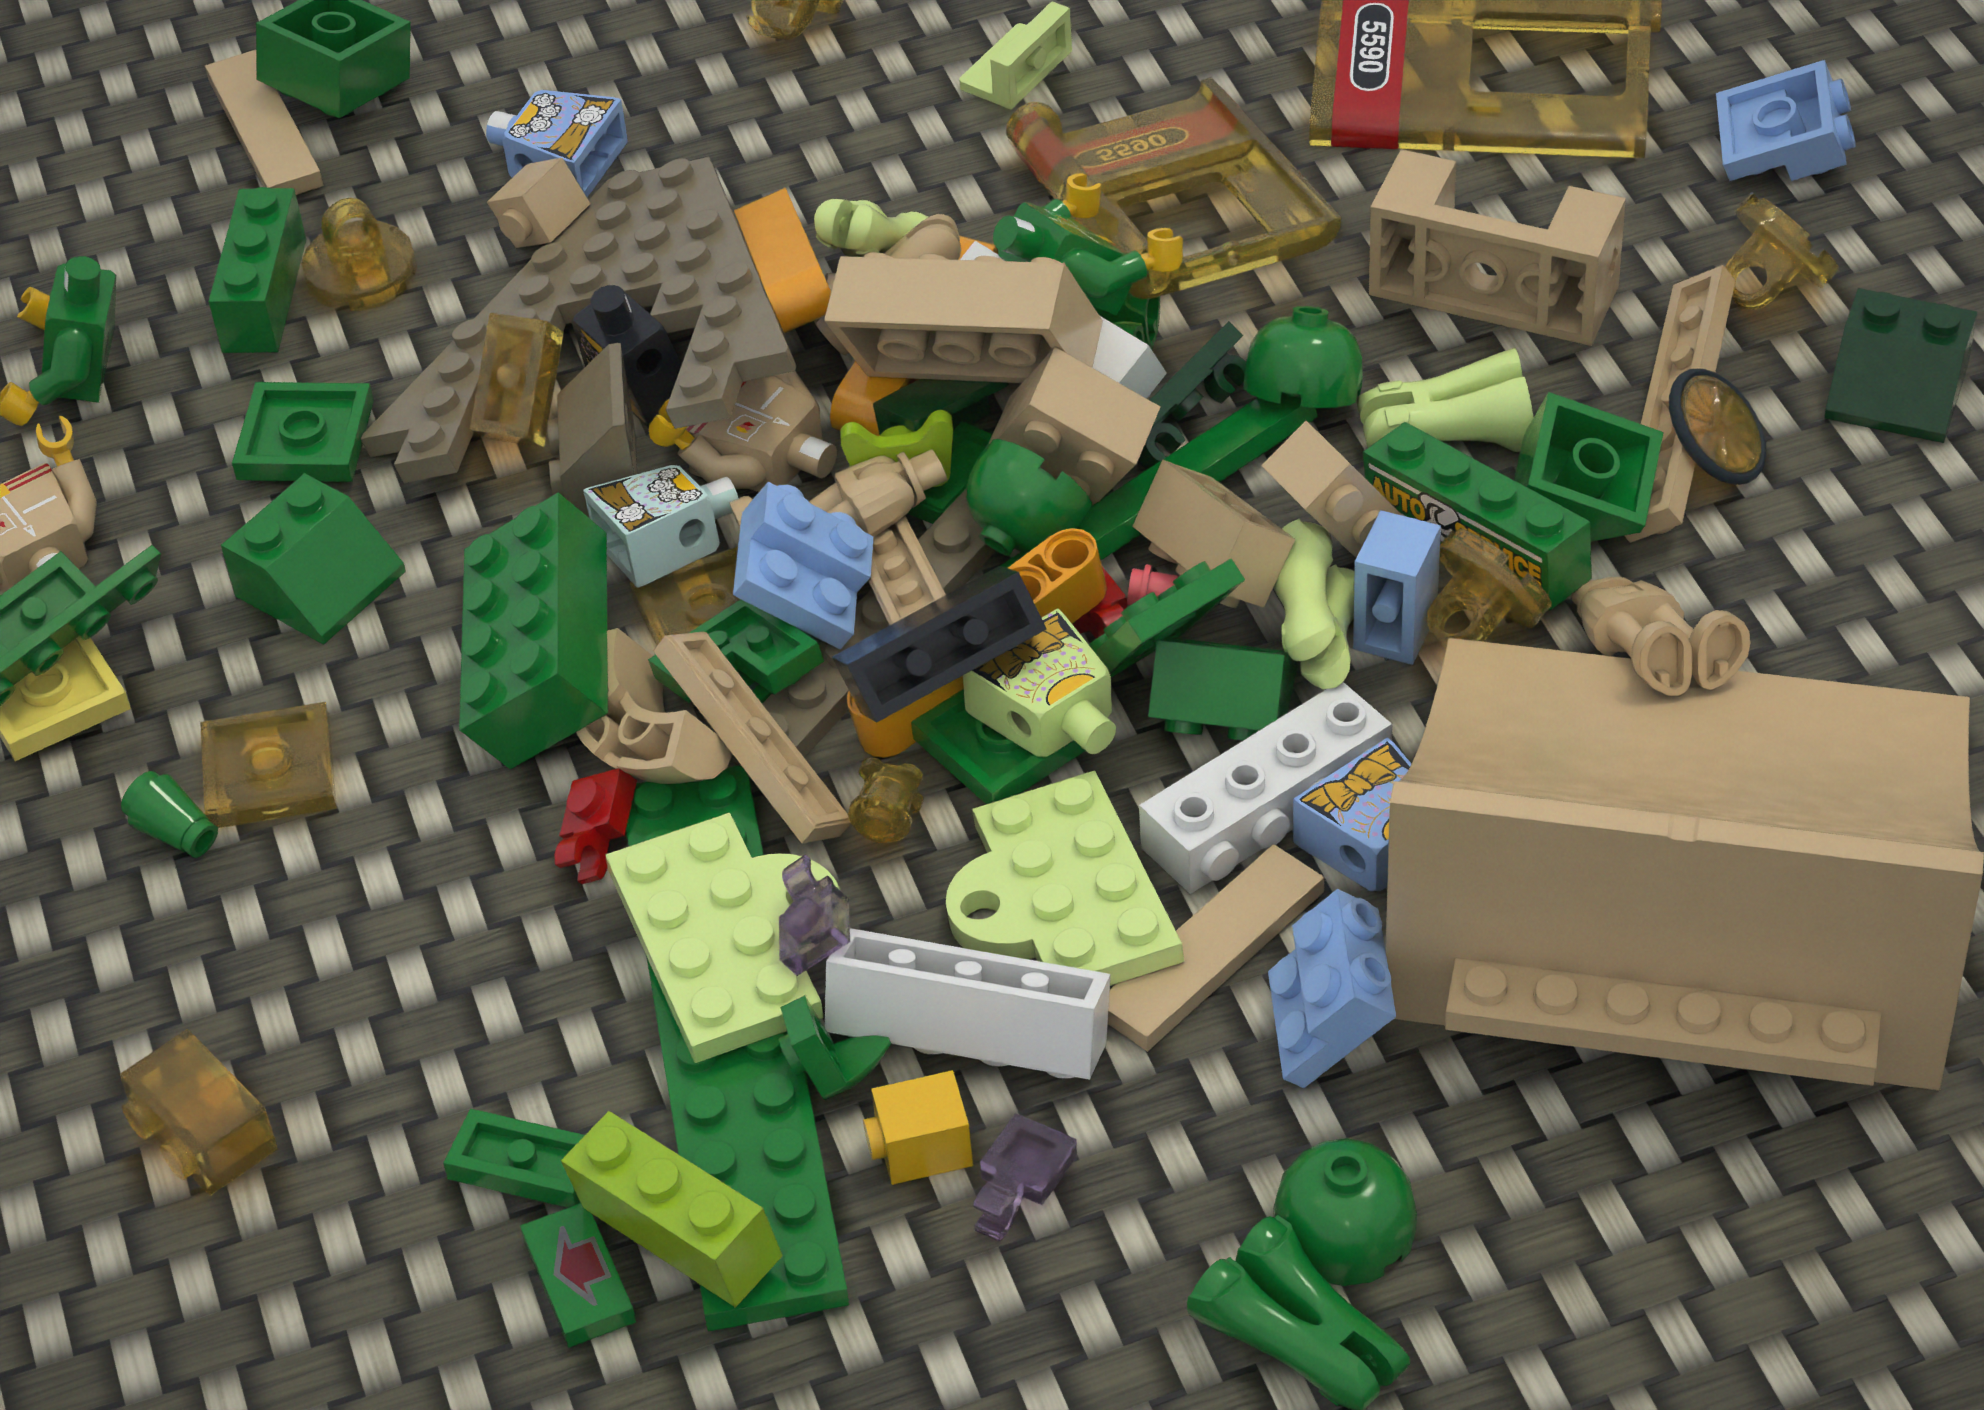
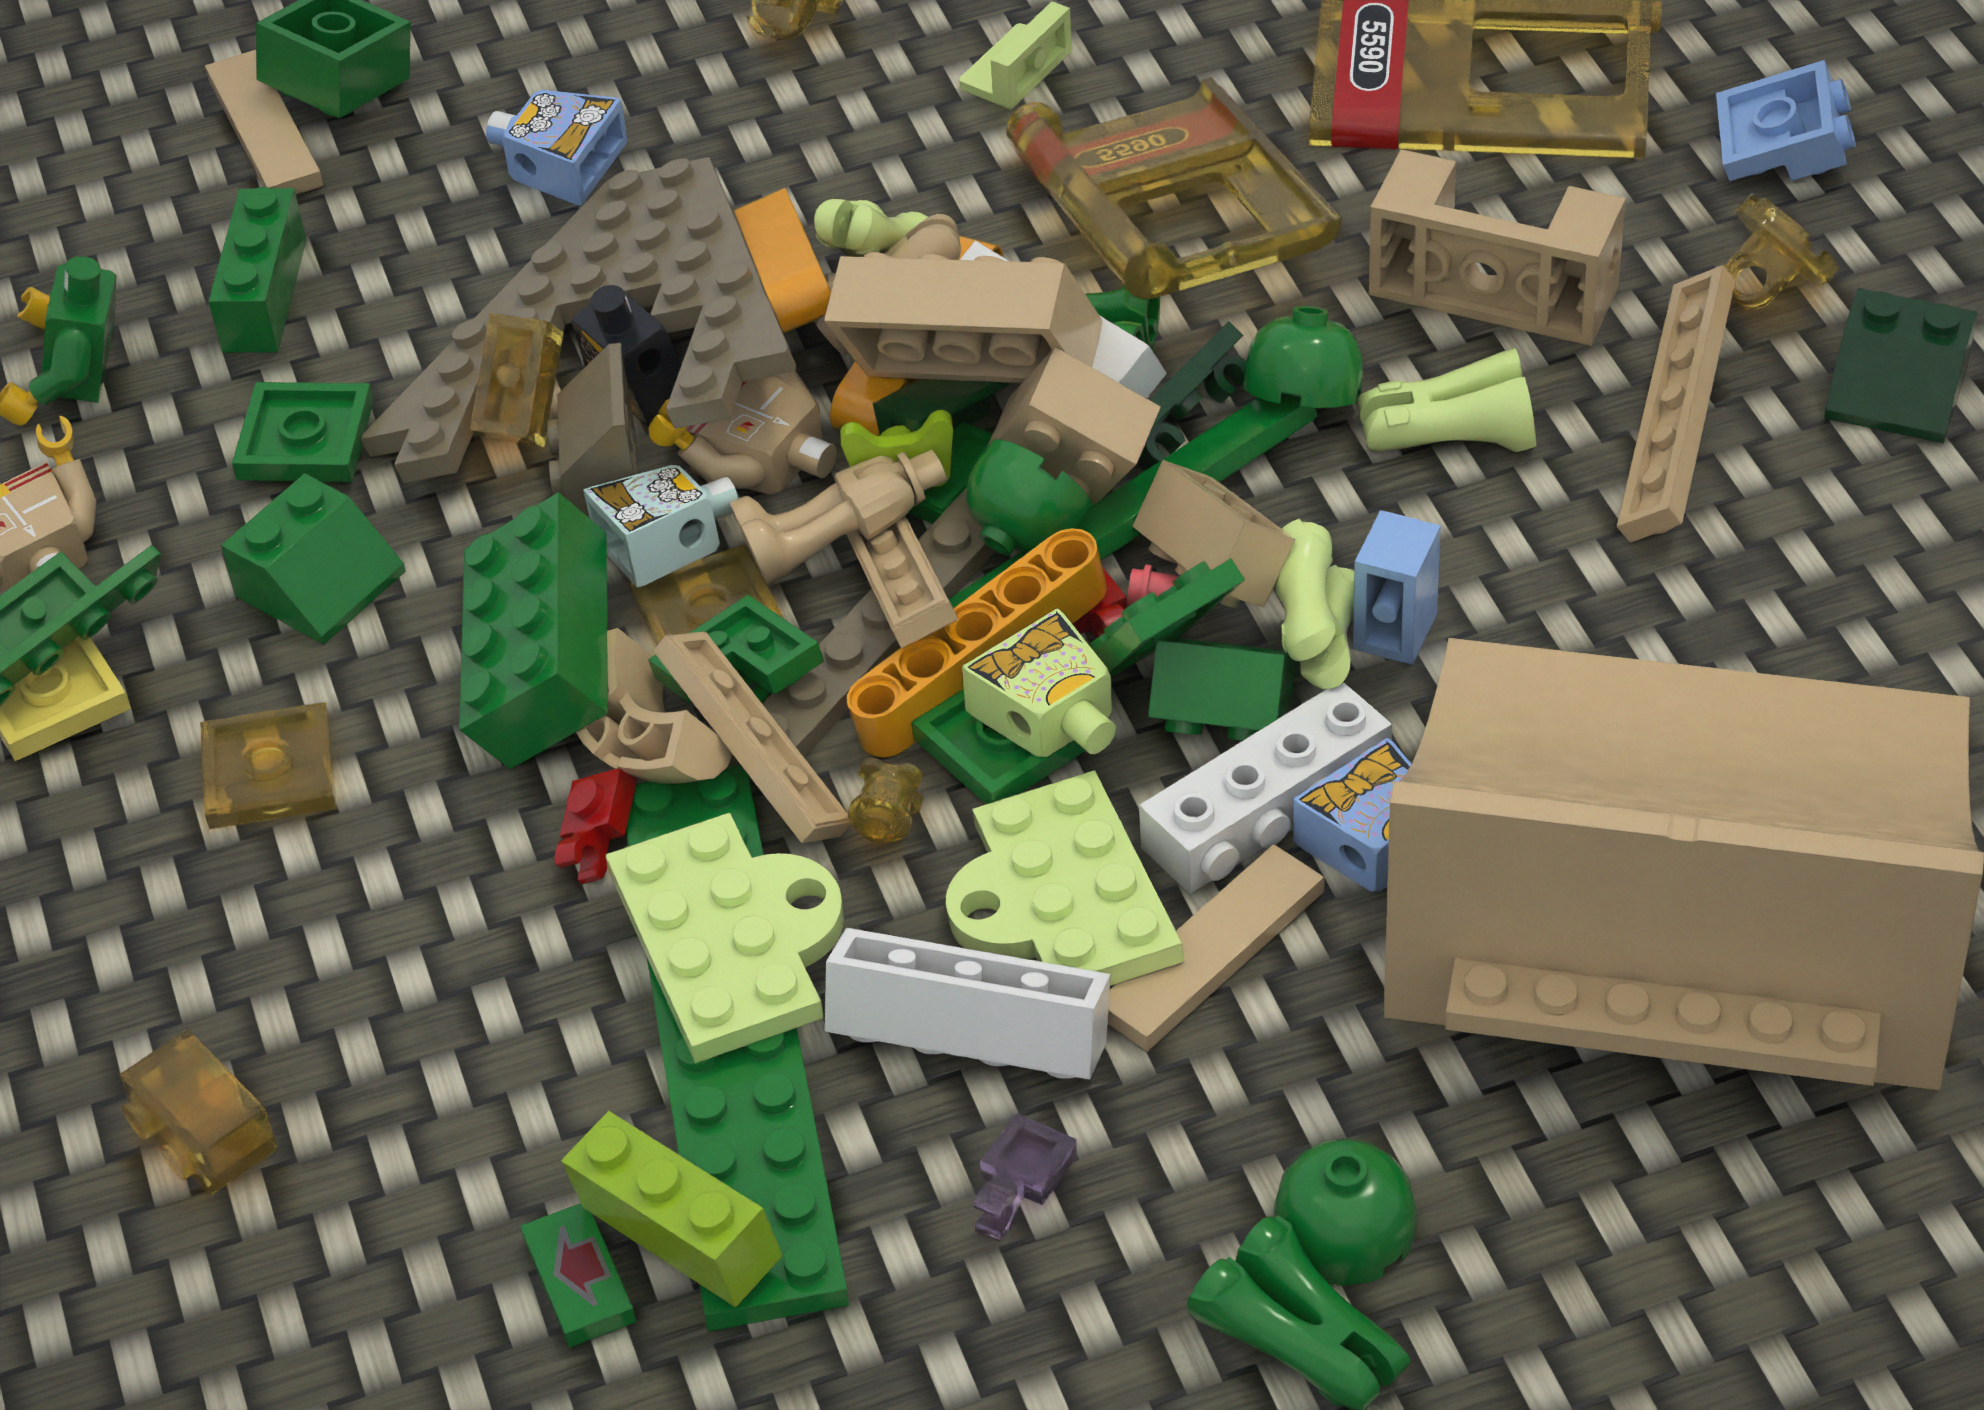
green cone [121,771,218,858] -> none
clear yellow tile [301,198,417,311] -> none
green plate [443,1108,585,1208] -> none
tan brick [487,158,591,248] -> none
light blue plate [733,481,874,649] -> none
plate [779,854,850,976] -> none
green plate [779,995,892,1101] -> none
black brick [832,566,1047,723] -> none
yellow brick [863,1070,973,1185] -> none
green torso [993,173,1183,316] -> none
tan brick [1261,421,1403,558] -> none
light blue plate [1268,889,1396,1088] -> none
green brick [1363,422,1592,611] -> none
clear yellow tile [1426,529,1552,650] -> none
green slope [1514,392,1664,541] -> none
tan piece [1571,577,1751,696] -> none
clear yellow wheel [1669,368,1766,485] -> none

